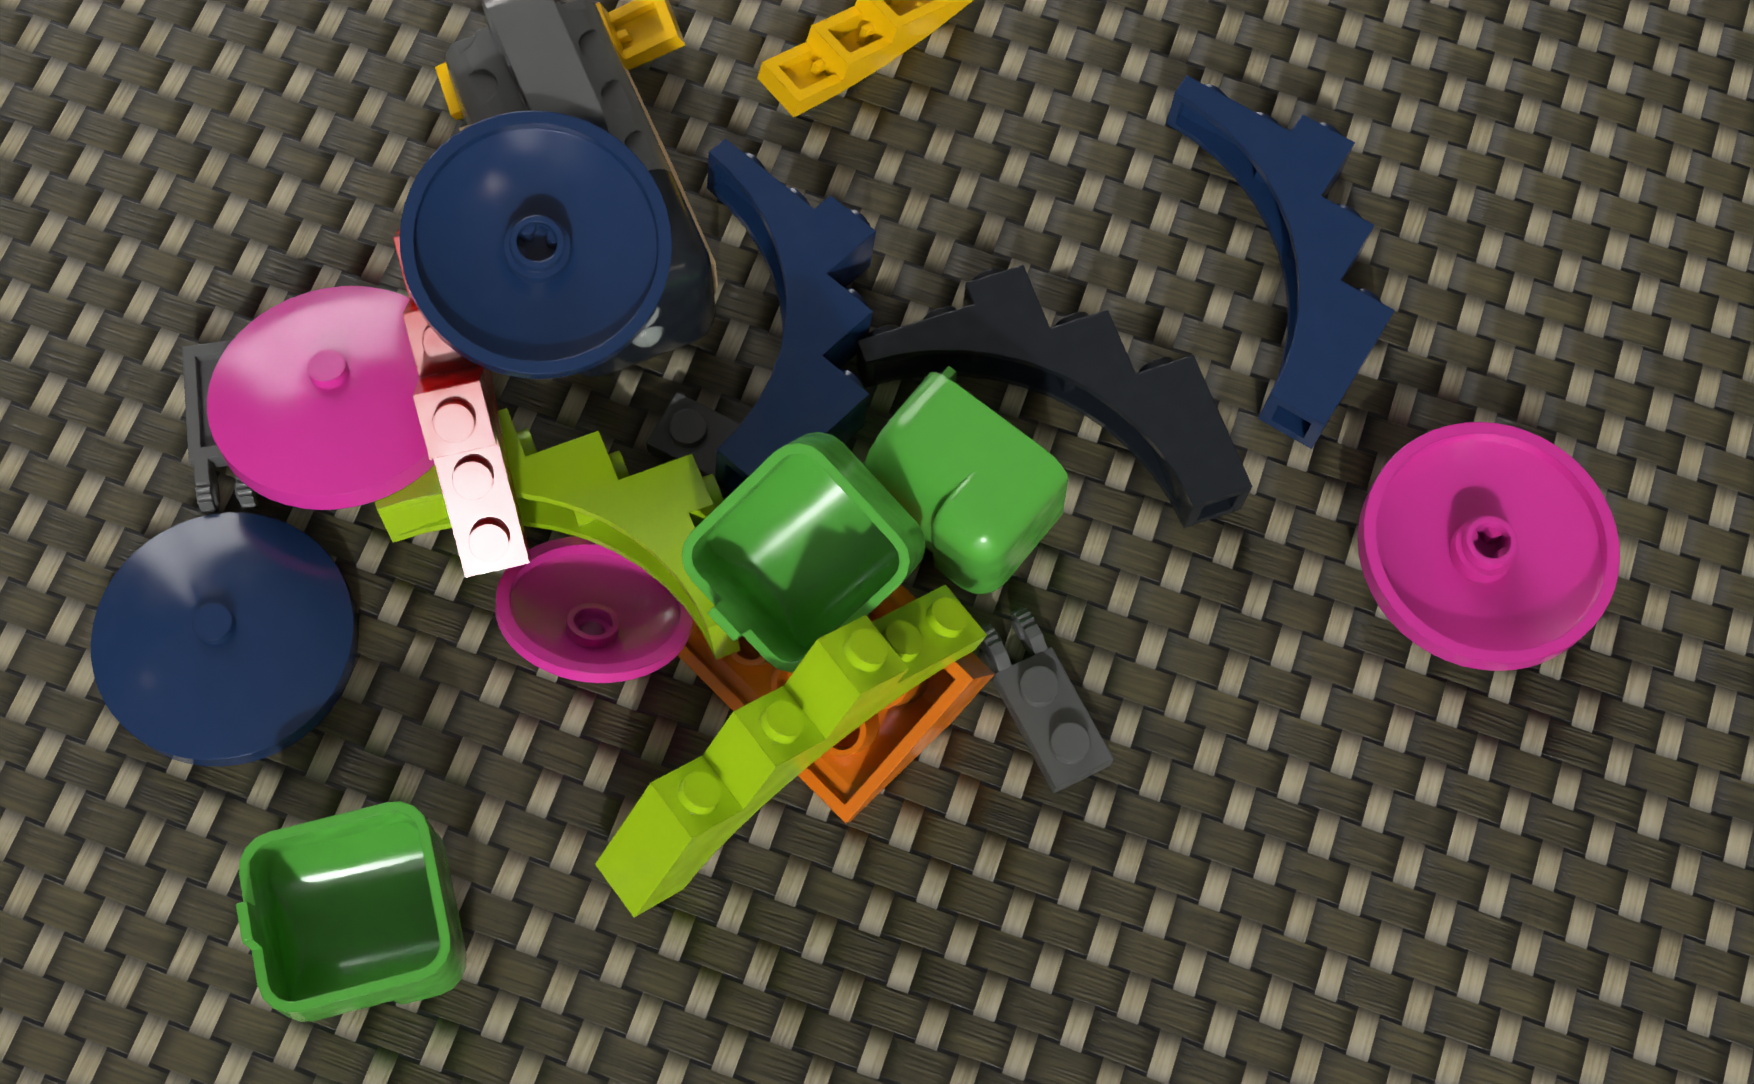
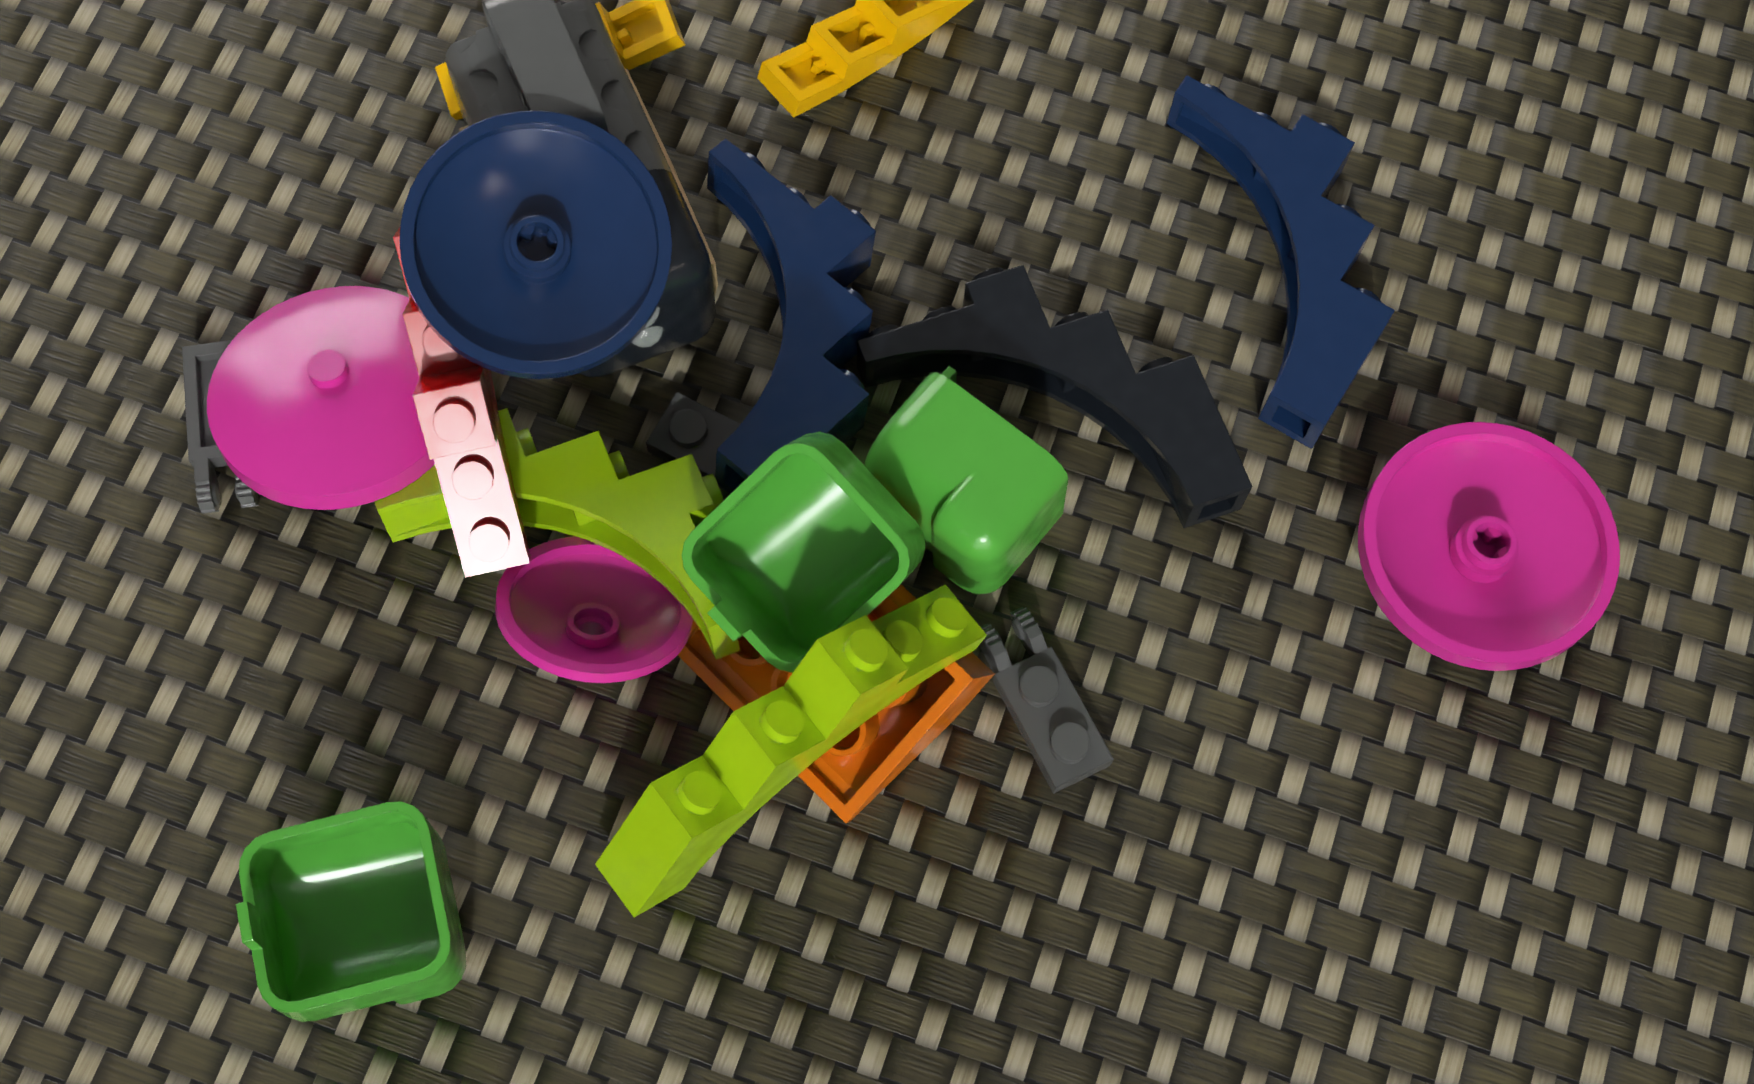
dark blue dish [91,512,359,767] -> none

